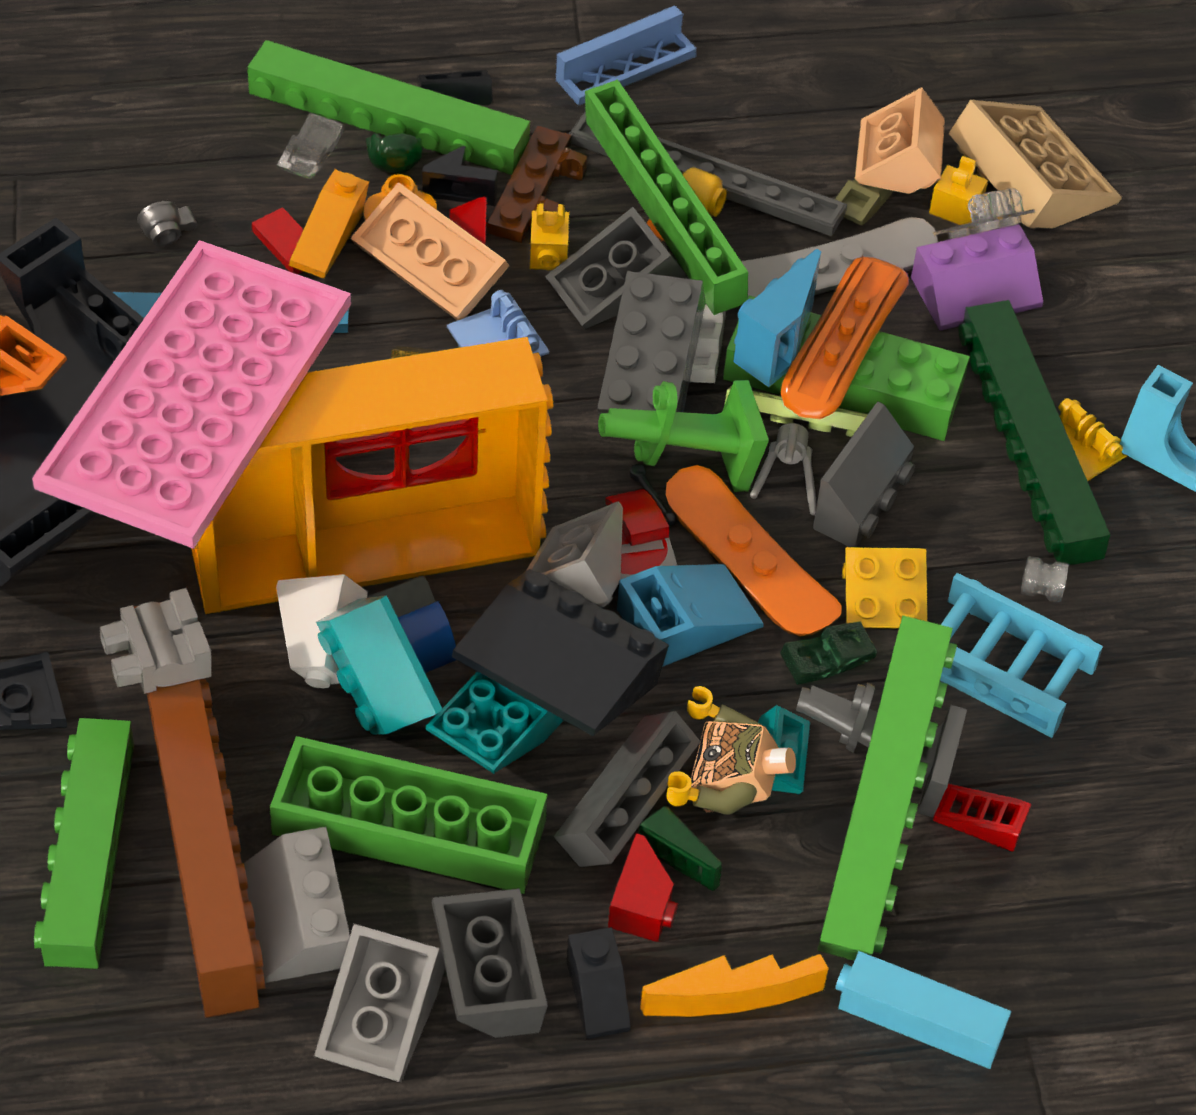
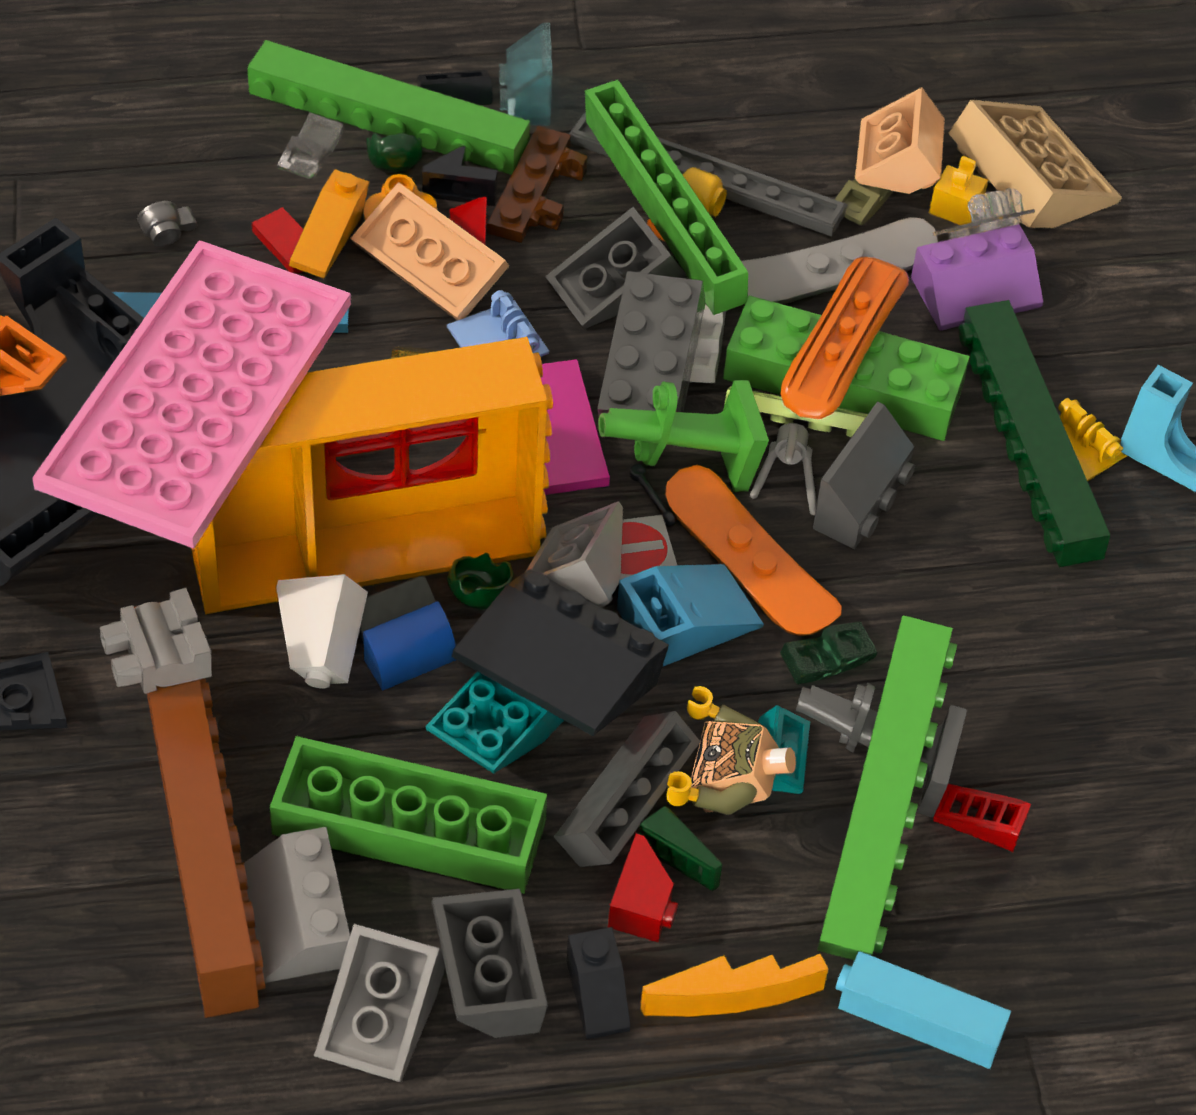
bright green brick [34,718,134,969] -> none
teal slope [316,595,443,734] -> none
yellow brick [530,203,569,270] -> none
medium blue fence [556,6,697,106] -> none
red slope [605,489,669,546] -> none
dark azure slope [734,249,821,387] -> none
yellow hinge [842,547,927,629] -> none
medium azure fence [940,573,1103,738] -> none
clear wheel [1020,555,1069,603] -> none
none -> dark green hair [447,553,514,610]
none -> clear light blue slope [499,23,552,125]
none -> dark pink tile [541,359,610,495]

